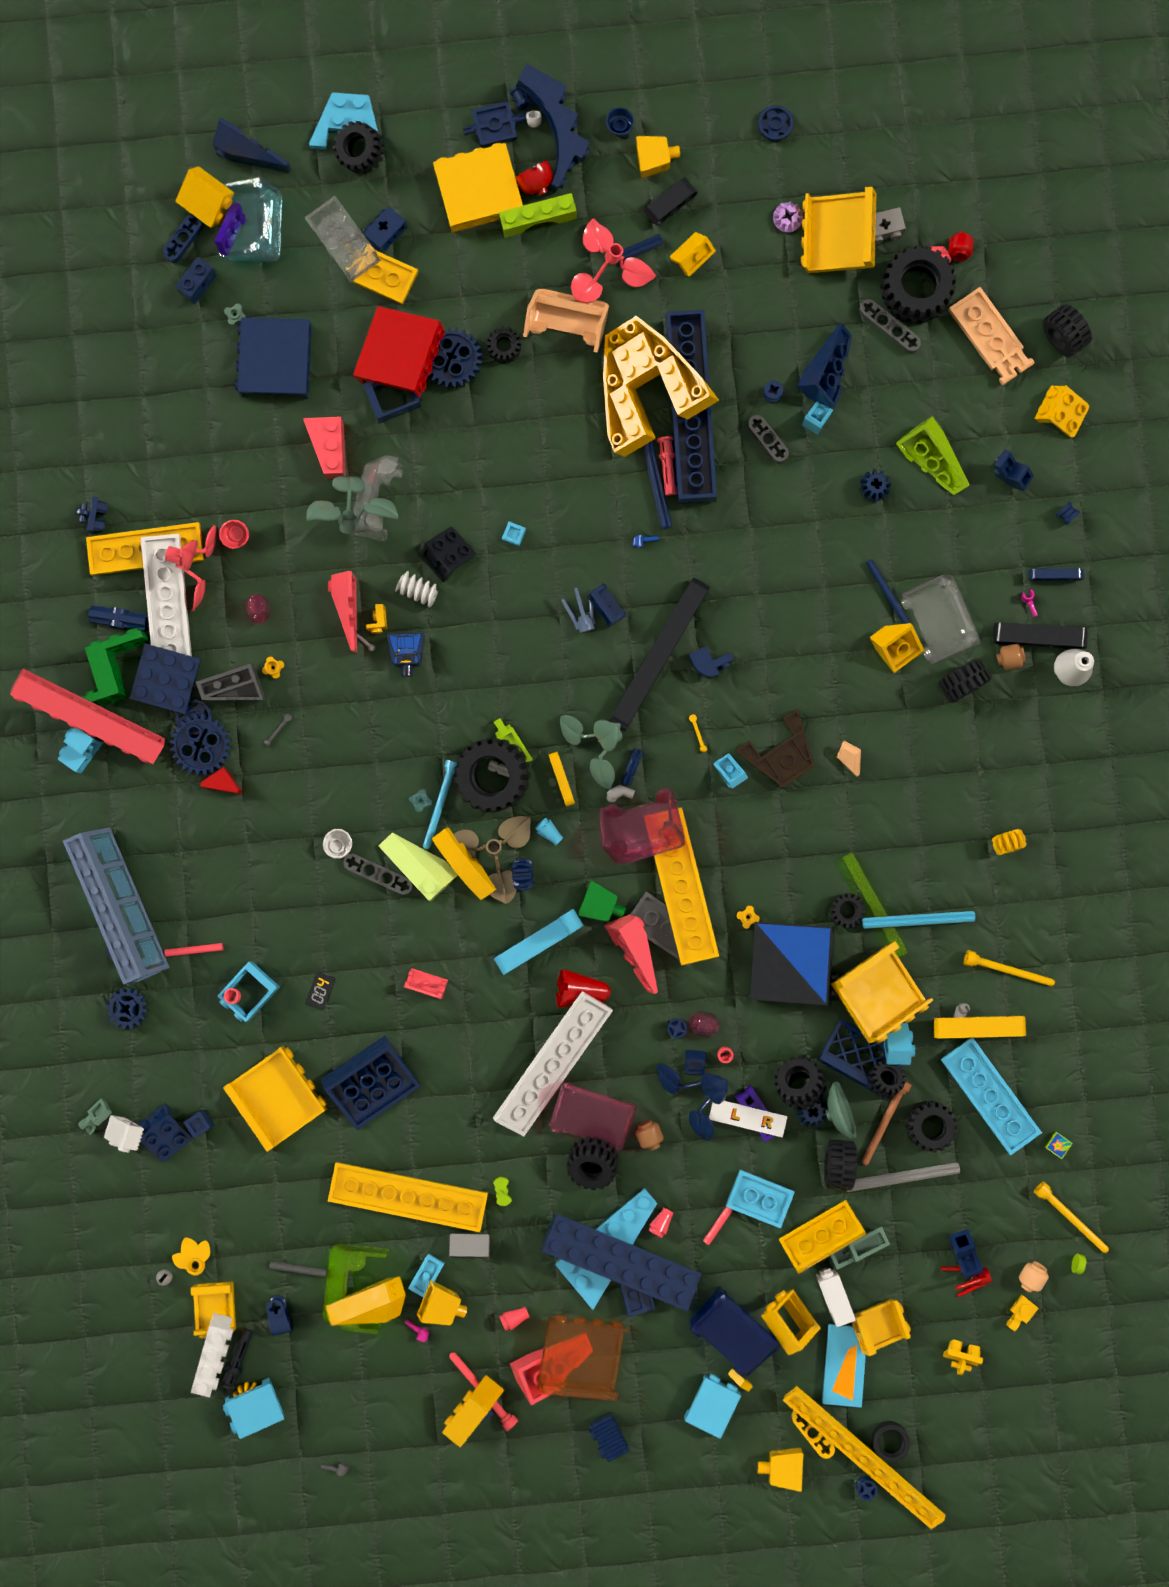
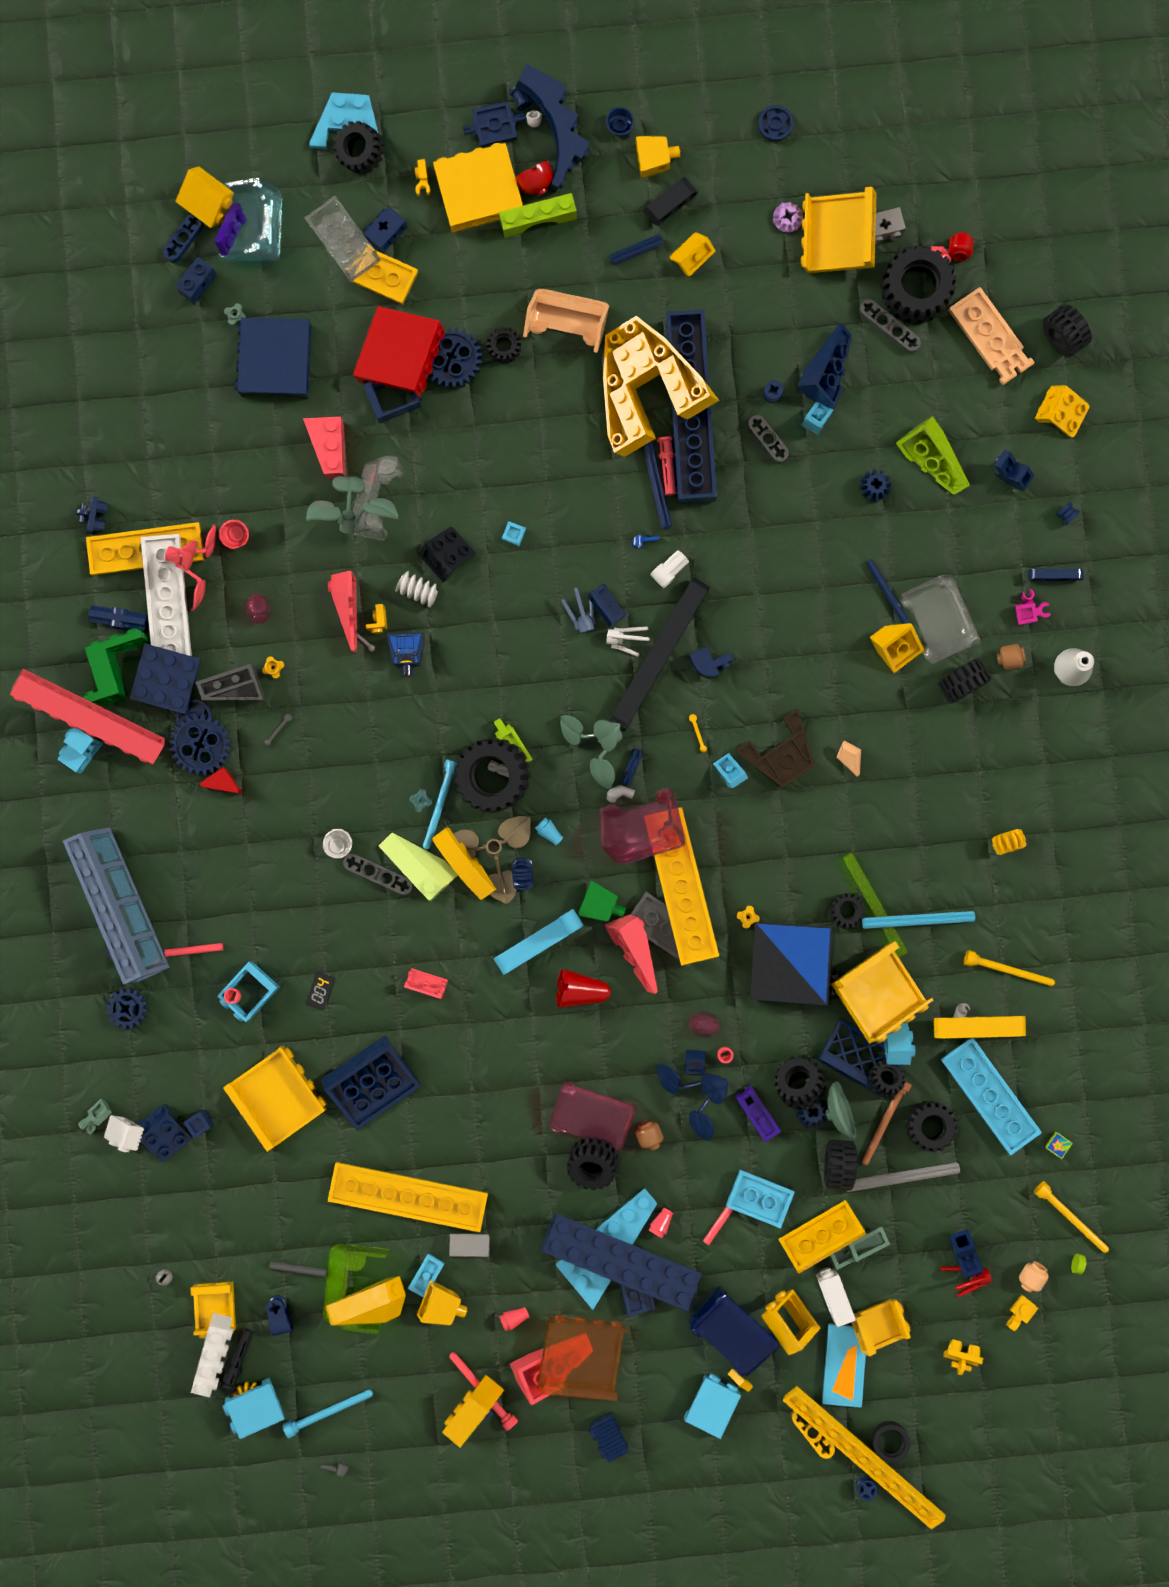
yellow plate [172,1237,210,1275] -> none
dark blue wedge [213,118,291,173] -> none
dark pink hand [405,1319,429,1342] -> none
white plate [493,991,613,1136] -> none
lime piece [493,1176,512,1206] -> none
yellow beam [548,752,575,807] -> none
coral plant [571,218,656,303] -> none
dark blue wheel [667,1018,687,1038] -> none
white sticker [709,1101,787,1137] -> none
yellow torso [757,1448,803,1492] -> none
black beam [993,622,1088,649] -> none
none -> medium azure piece [283,1390,373,1439]
none -> yellow plate [415,159,430,196]
none -> white plant [607,627,650,657]
none -> white piece [650,550,689,589]
none -> dark pink plate [1015,602,1051,625]

